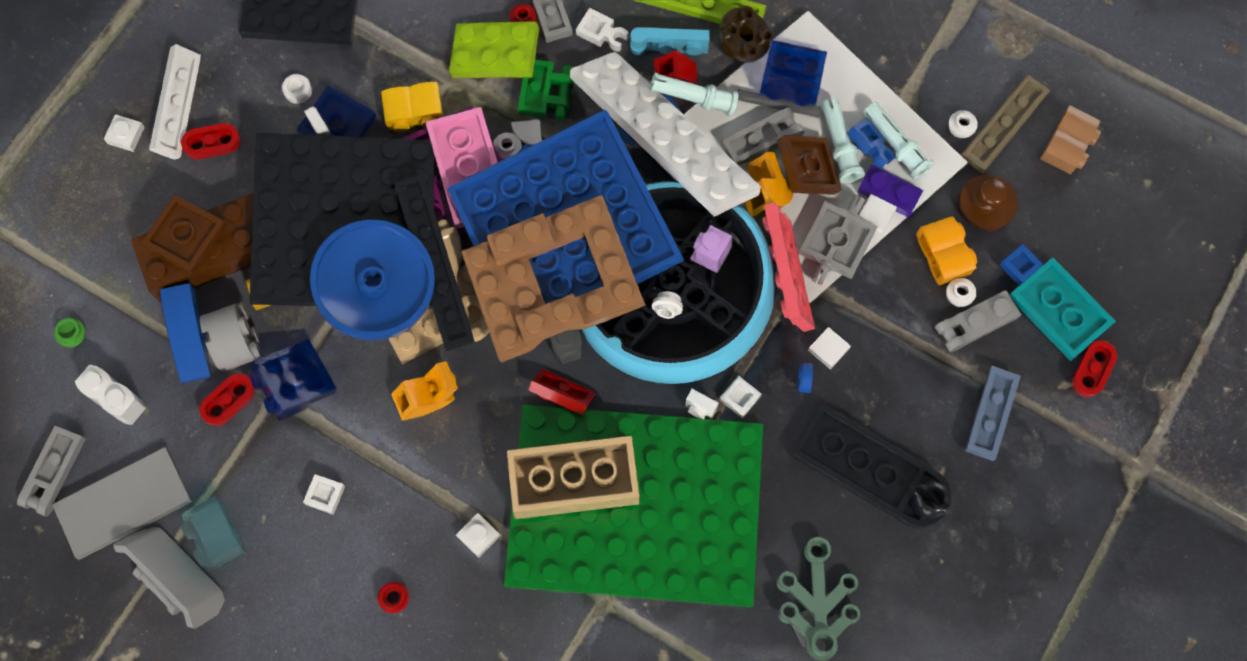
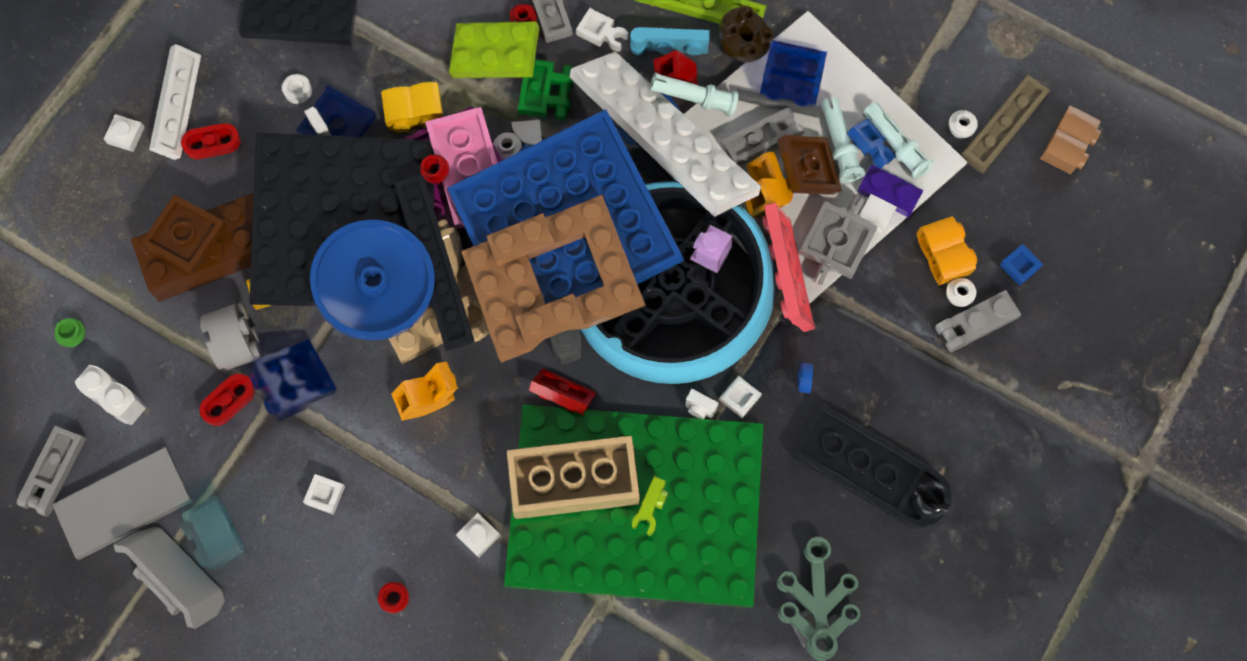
blue slope [160,283,212,383] -> none
white plate [652,291,683,318] -> none
white tile [808,327,851,370] -> none
reddish brown plate [958,174,1018,232] -> none
sand blue plate [964,366,1021,461] -> none
teal plate [1010,258,1116,361] -> none
red plate [1072,340,1117,398] -> none
none -> red plate [420,154,450,184]
none -> lime plate [632,476,669,536]

